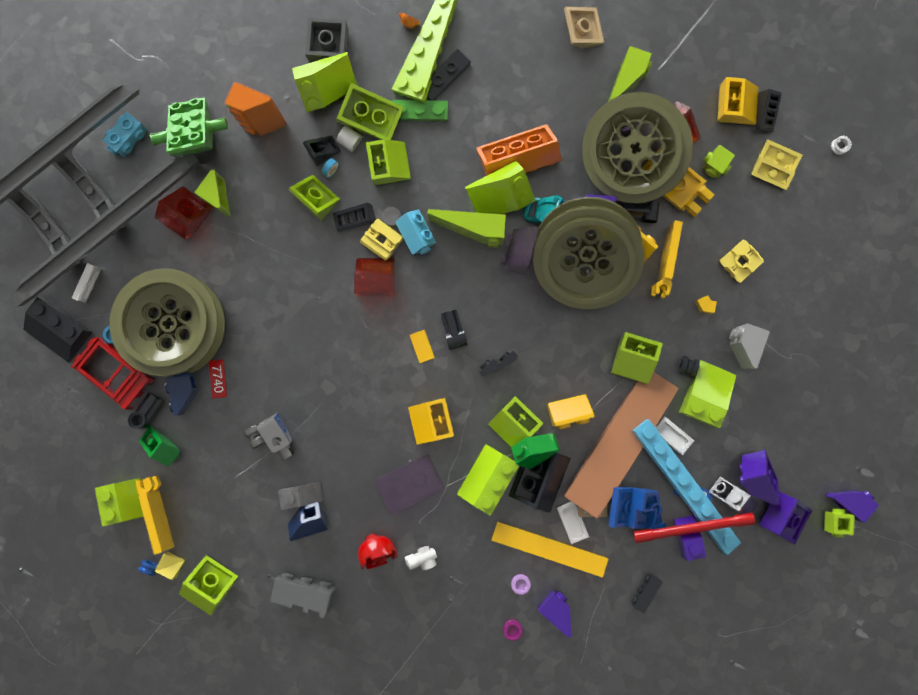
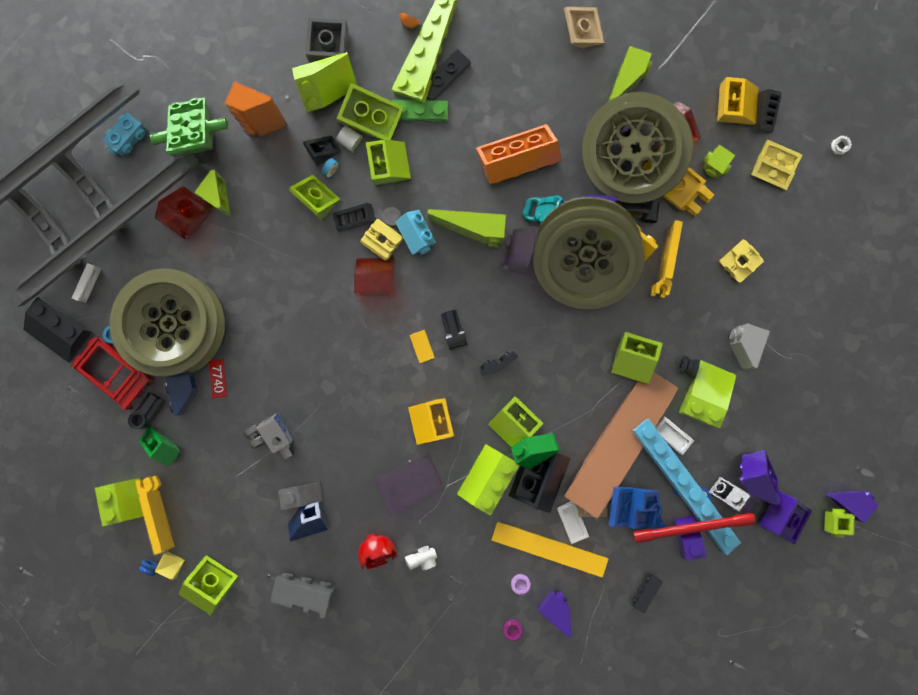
lime slope [465,161,536,214] -> none
yellow slope [547,394,594,429] -> none
yellow piece [695,295,717,314] -> none

